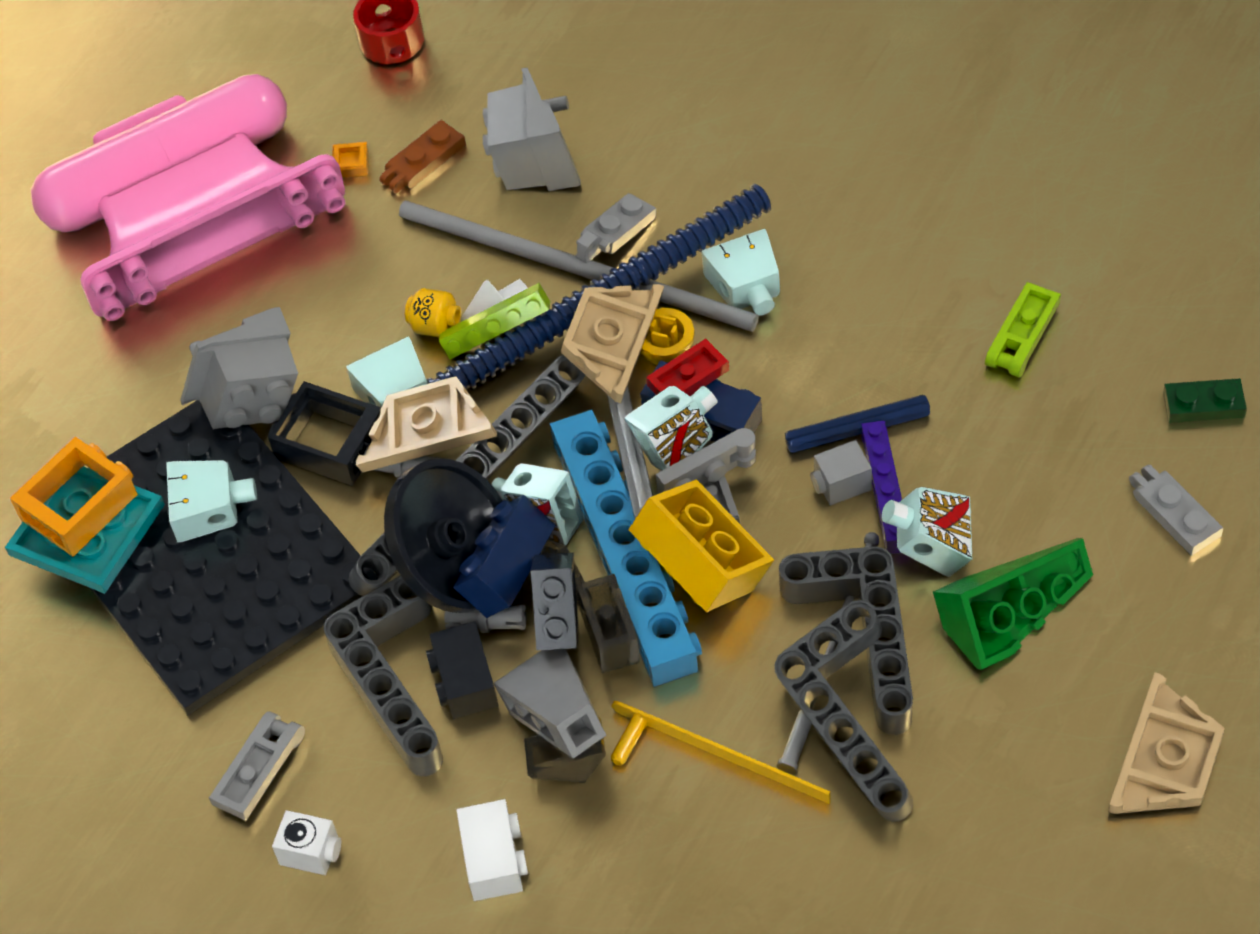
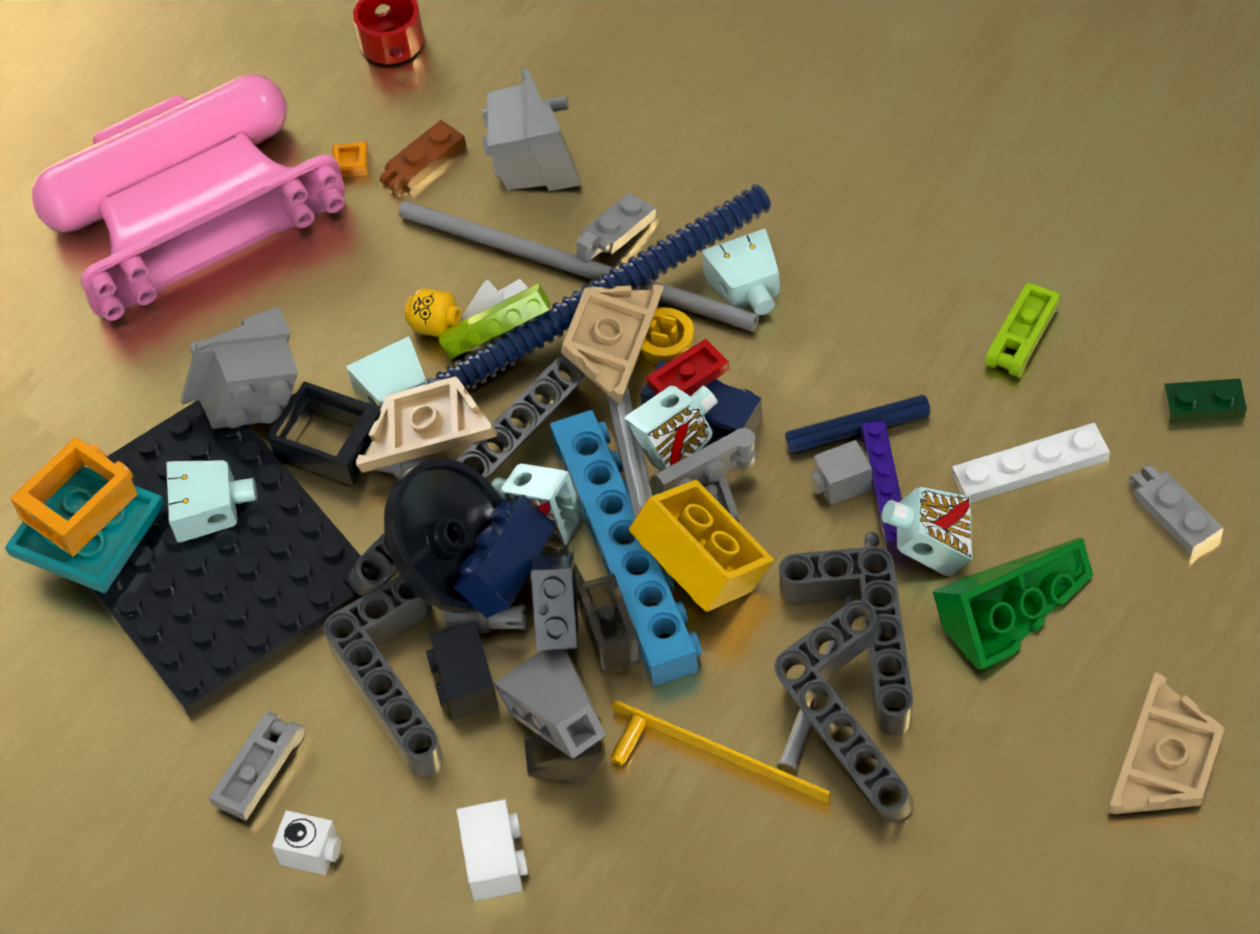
none -> white plate [952,422,1110,503]

